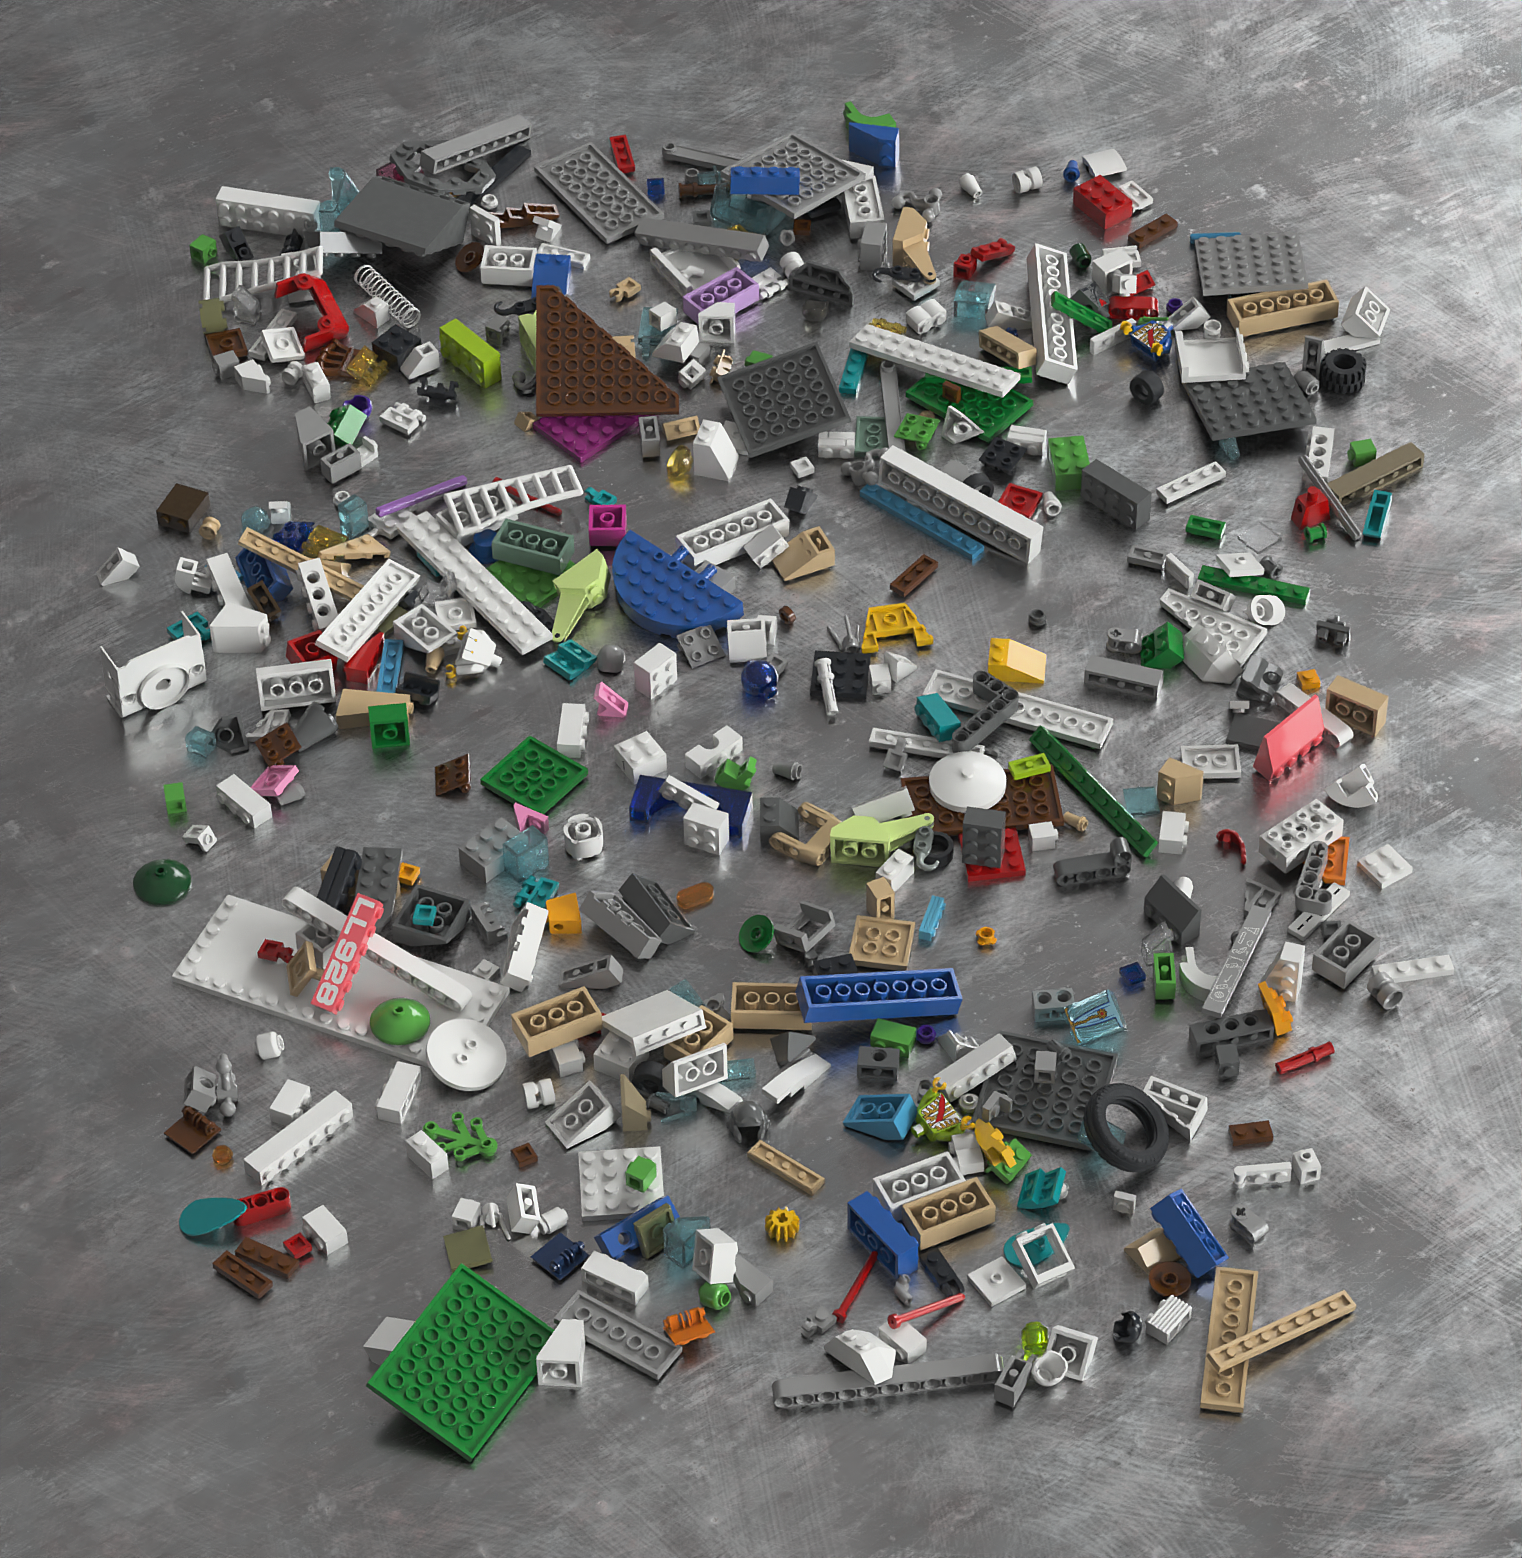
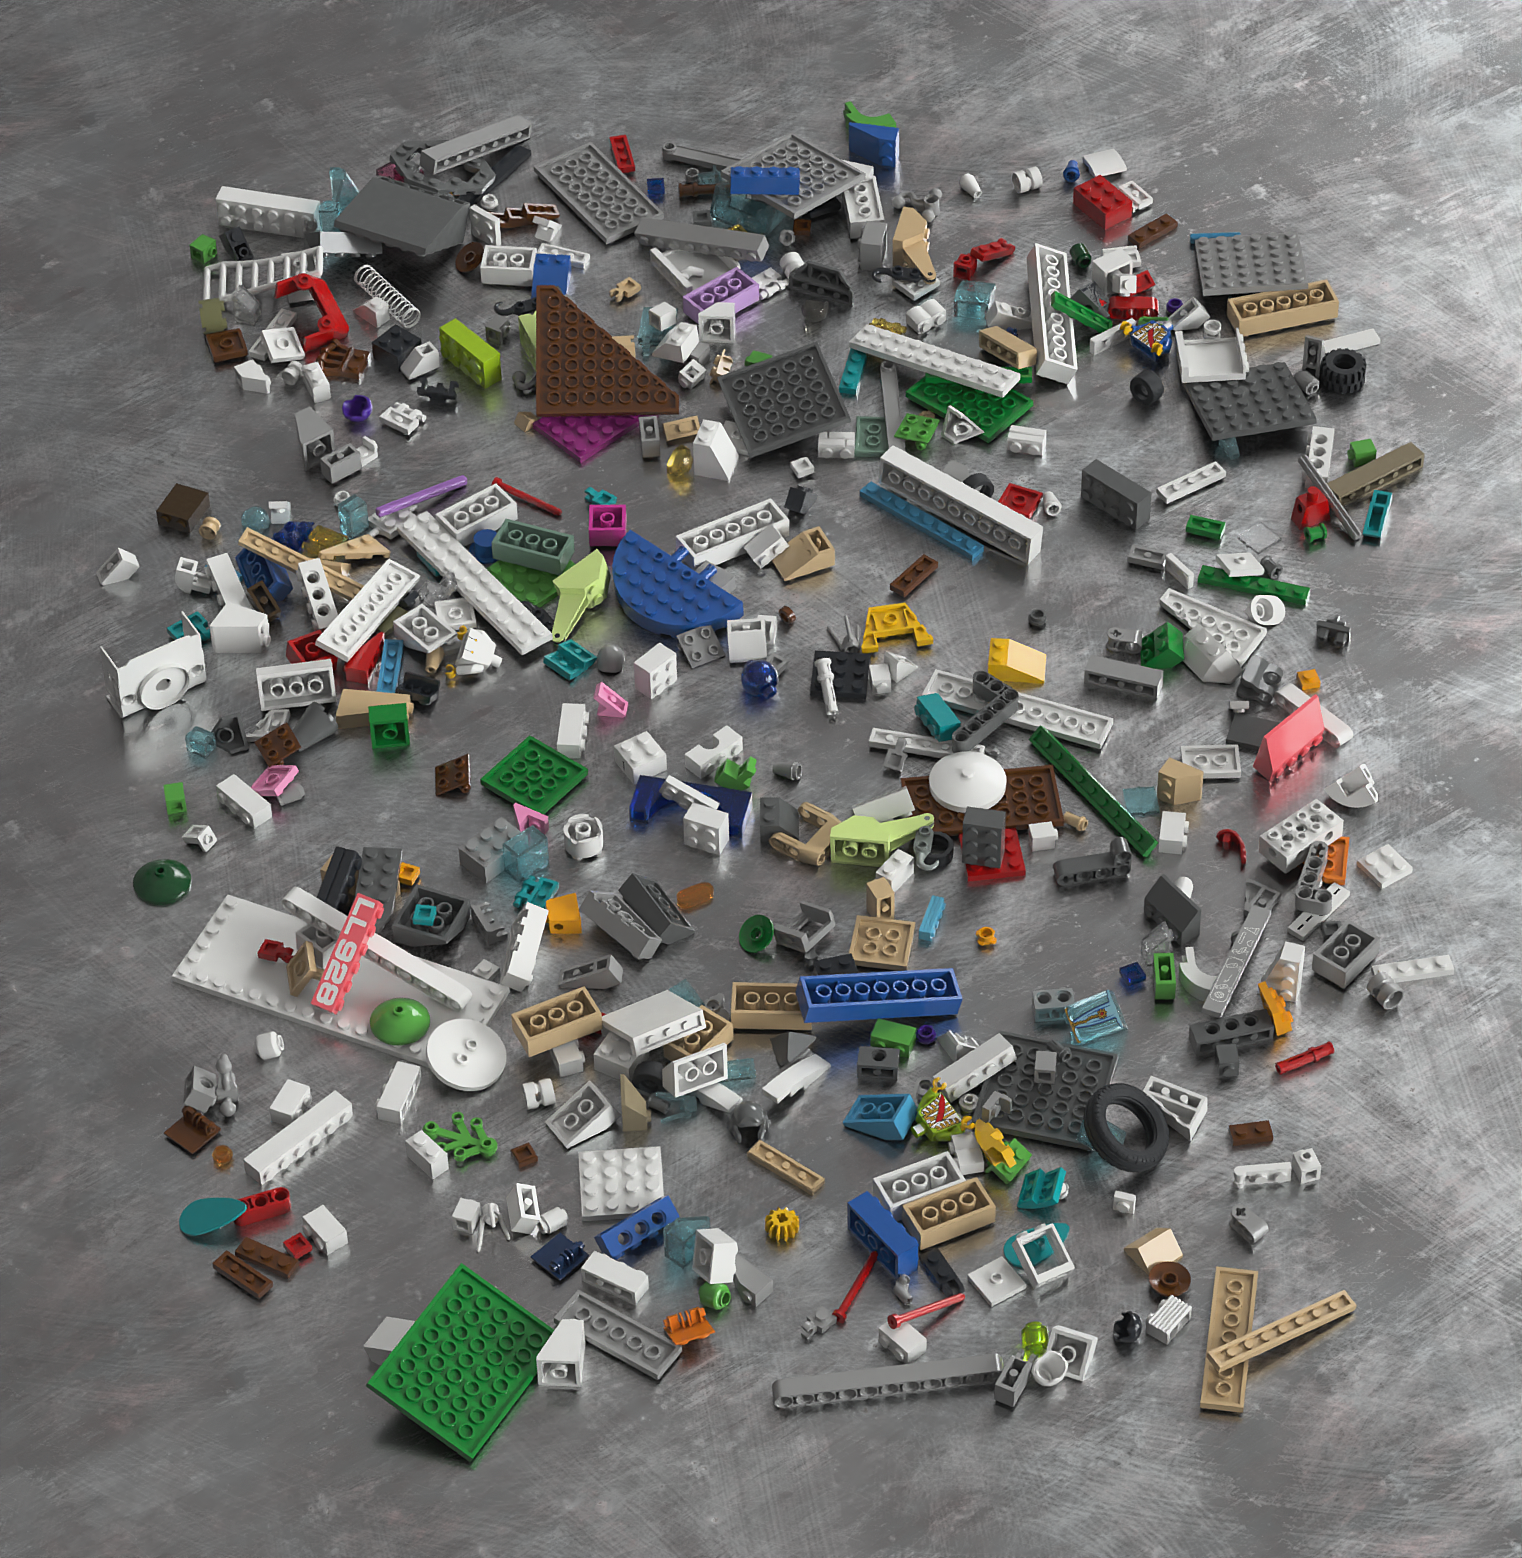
light grey brick [212,350,240,380] -> none
black hinge [280,228,303,256] -> none
slope [327,404,367,447] -> none
clear yellow plate [345,345,388,387] -> none
white bar [443,465,583,536] -> none
olive tile [443,1225,493,1273] -> none
bright green brick [625,1155,657,1193] -> none
olive tile [633,1203,680,1259] -> none
white wedge [824,1329,896,1385] -> none
light grey piece [840,448,889,486] -> none
reddish brown tile [942,381,961,404] -> none
black hinge [979,437,1027,476] -> none
lime plate [1008,753,1051,780] -> none
bright green brick [1047,435,1090,491] -> none
blue slope [1150,1189,1229,1278] -> none
white brick [1191,580,1237,613] -> none
tan brick [1325,675,1389,737] -> none
white slope [1341,286,1390,339] -> none

